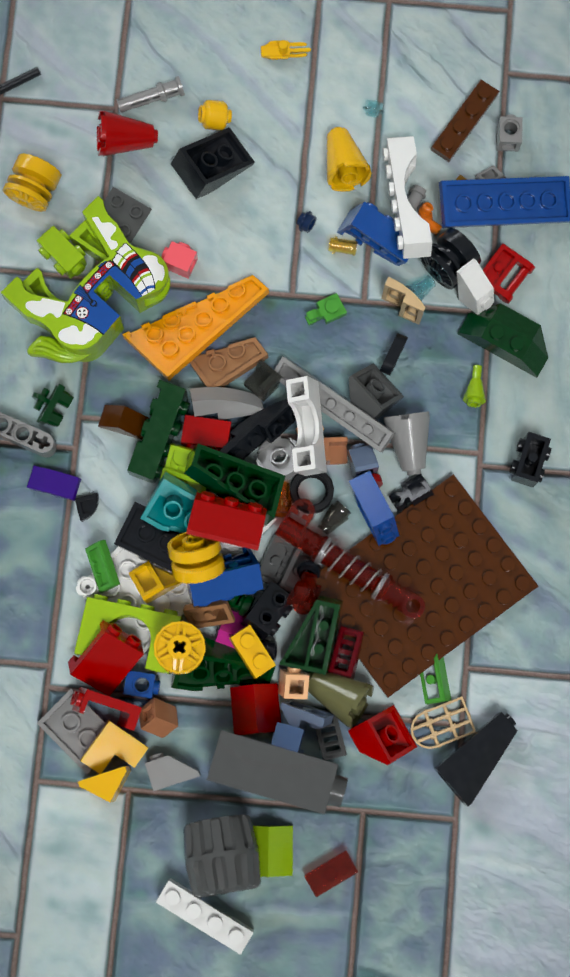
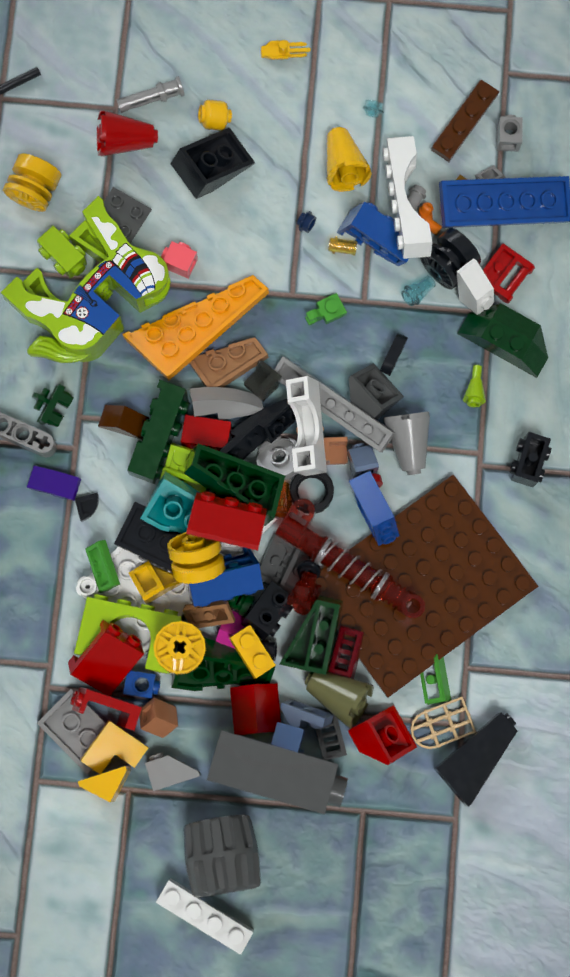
lime slope [253,825,293,877] -> none
light nougat brick [278,666,310,700] -> none
clear red plate [304,850,358,897] -> none
clear smoke cone [318,500,351,535] -> none
tan slope [381,277,425,325] -> none
black plate [389,474,434,512] -> none

